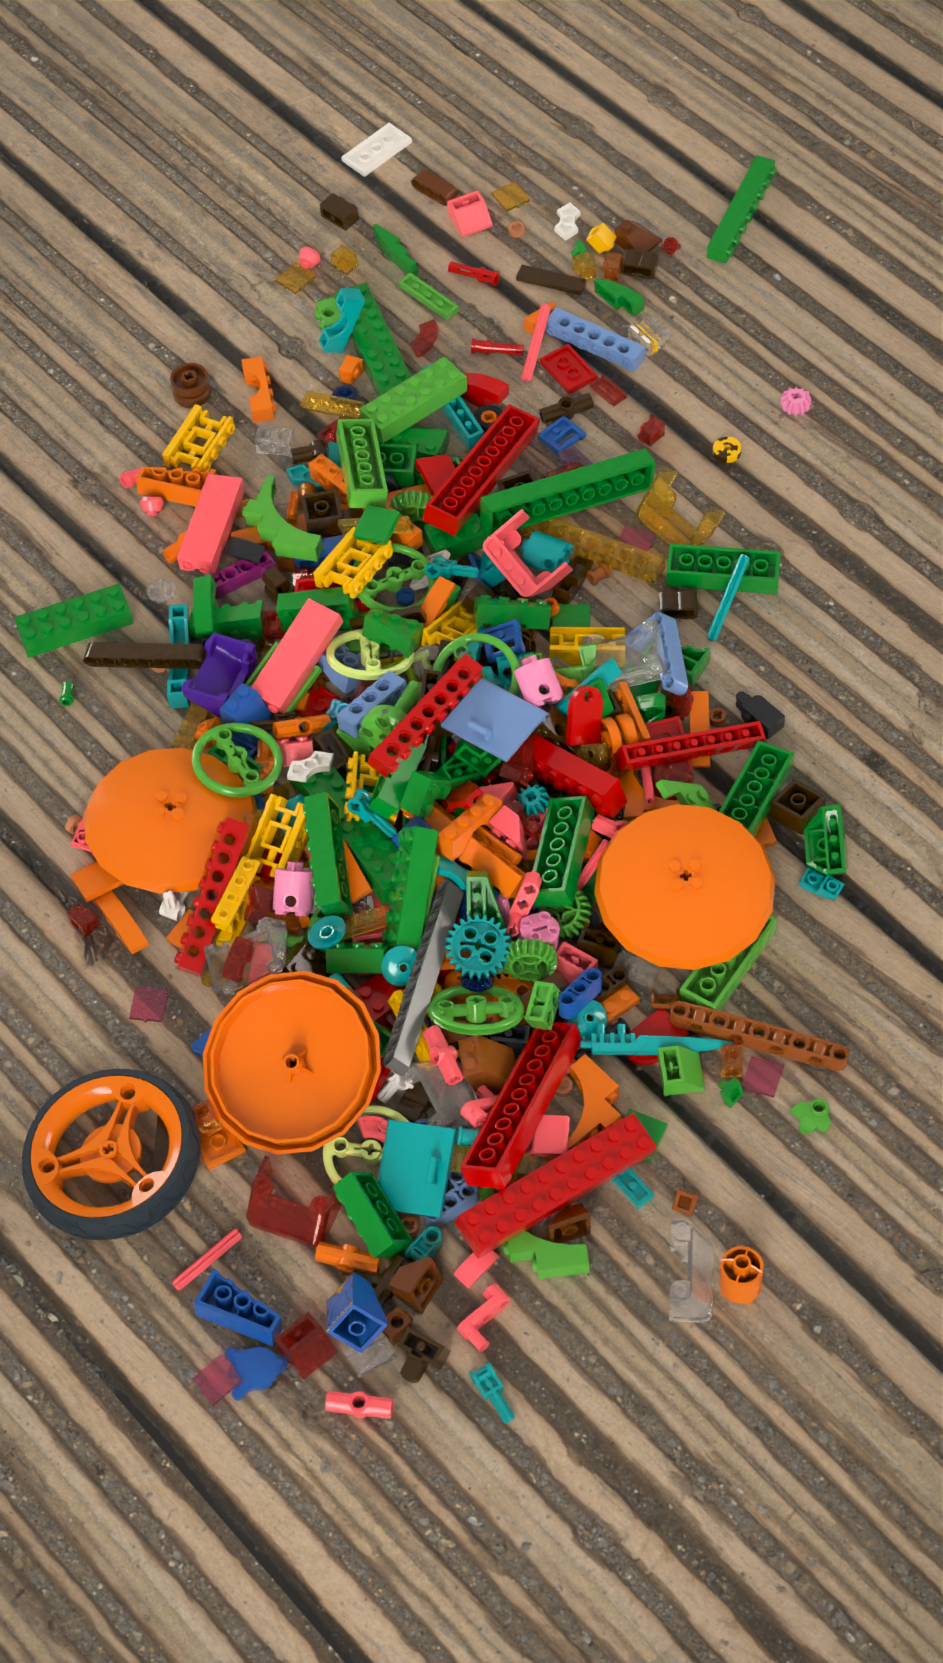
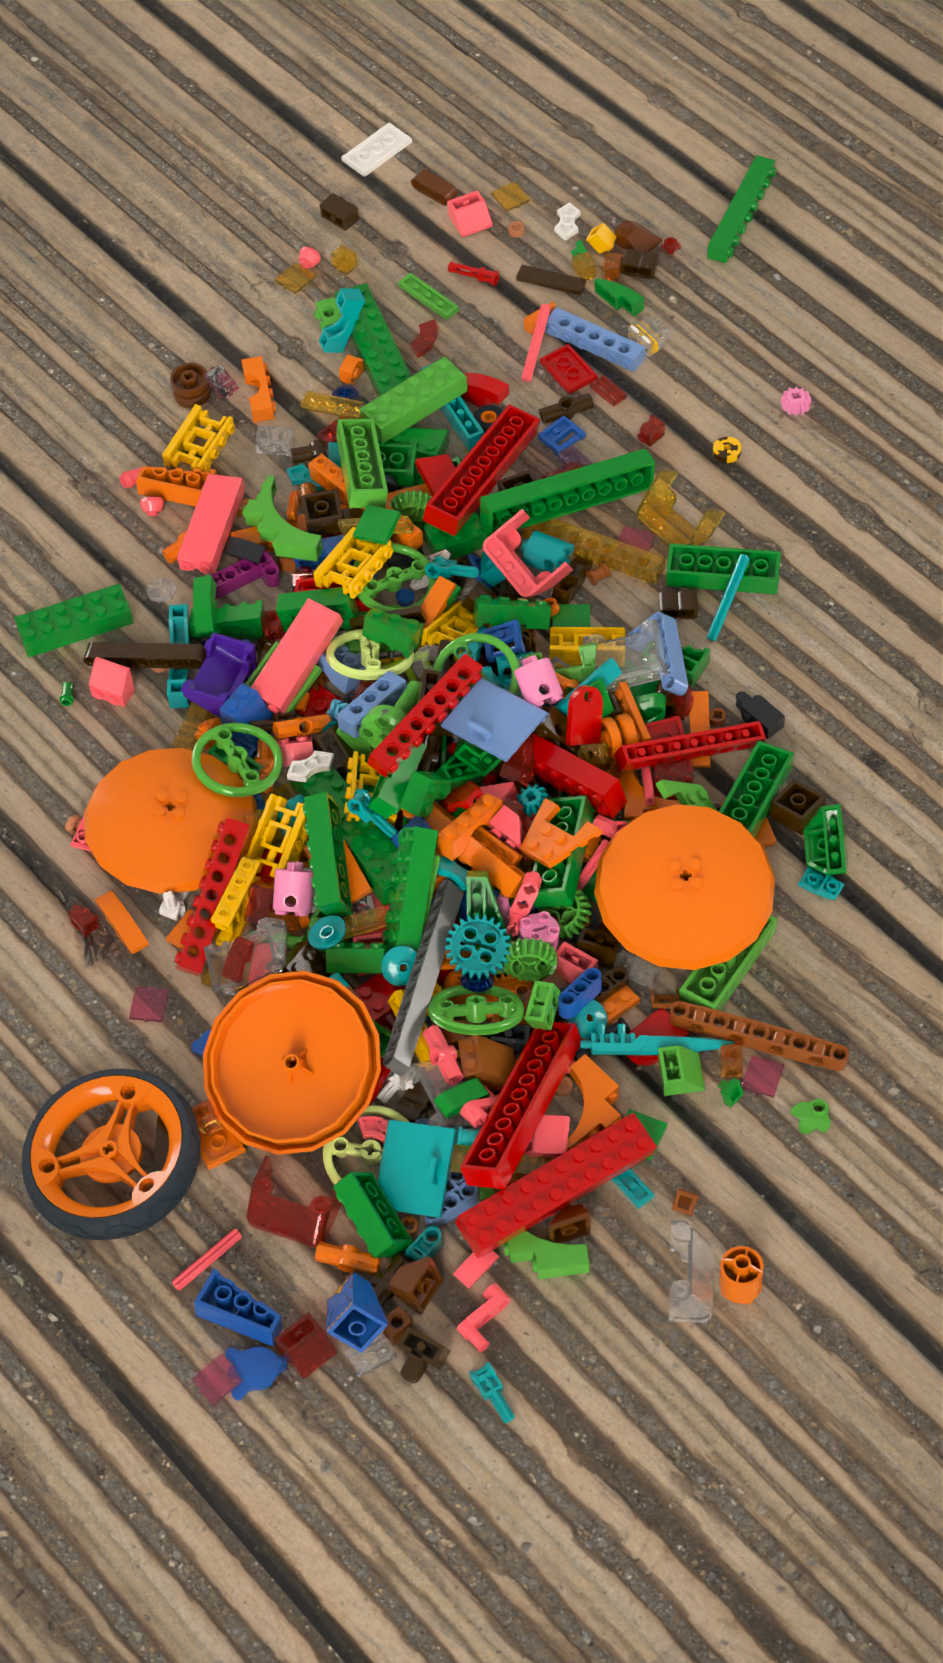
orange tile [70,862,124,902] -> none
dark brown brick [262,566,290,606] -> none
coral piece [325,1391,394,1419] -> none
green slope [373,223,417,276] -> none
red pin [471,338,524,356] -> none
none -> coral slope [89,657,135,707]
none -> piece [204,364,239,400]
none -> green beam [434,1078,490,1119]
none -> orange wing [520,798,602,868]

